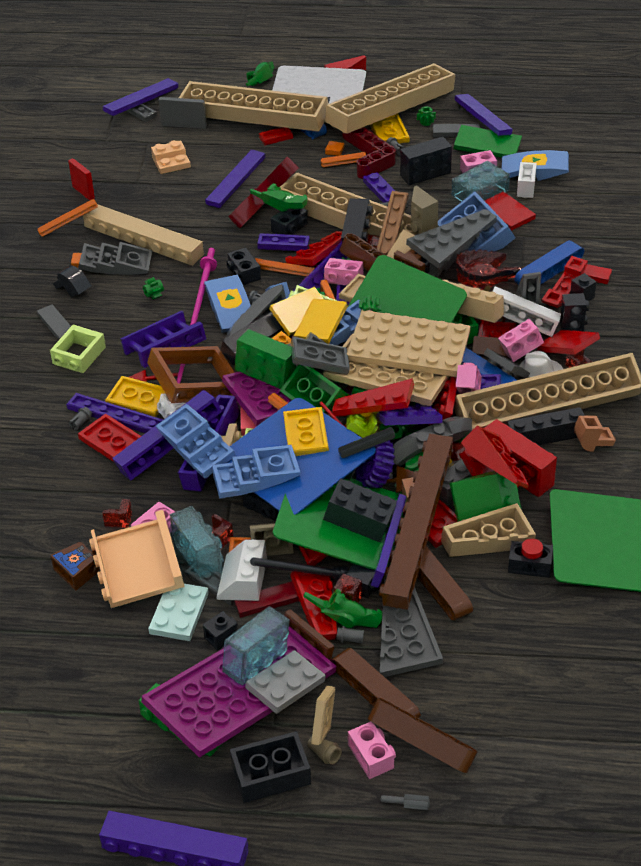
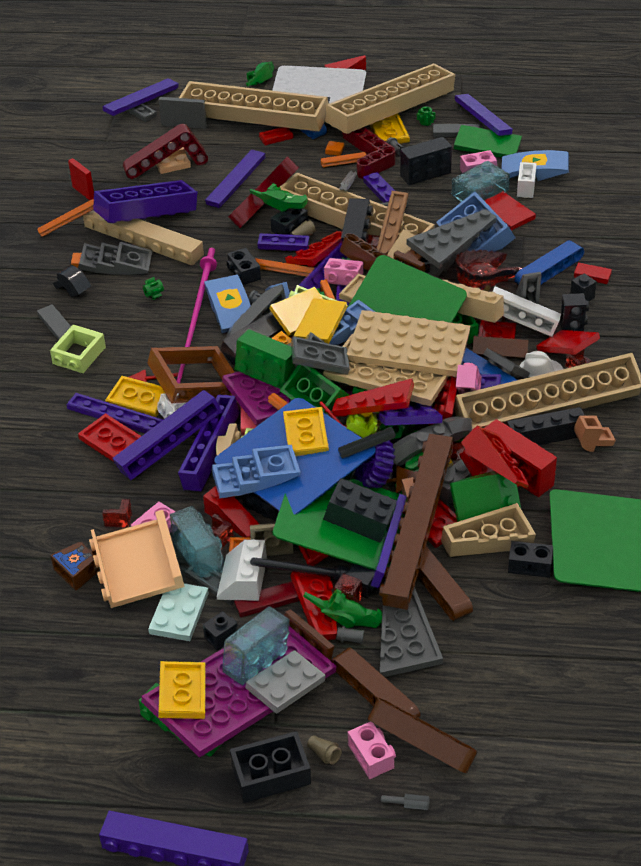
dark grey pin [68,407,92,430] -> none
dark purple fence [120,311,206,368] -> none
medium blue slope [156,404,236,478] -> none
tan tile [311,686,335,745] -> none
green gear [359,295,381,313] -> none
dark tan slope [411,186,438,234] -> none
bright pink brick [498,319,544,362] -> none
red tile [521,539,543,559] -> none
red slope [541,256,588,308] -> none
none -> dark purple brick [93,180,198,223]
none -> dark red beam [123,124,208,179]
none -> yellow tile [158,661,205,719]
none -> red slope [203,486,259,538]
none -> dark tan cone [290,220,316,236]
none -> light grey axle [339,170,357,191]

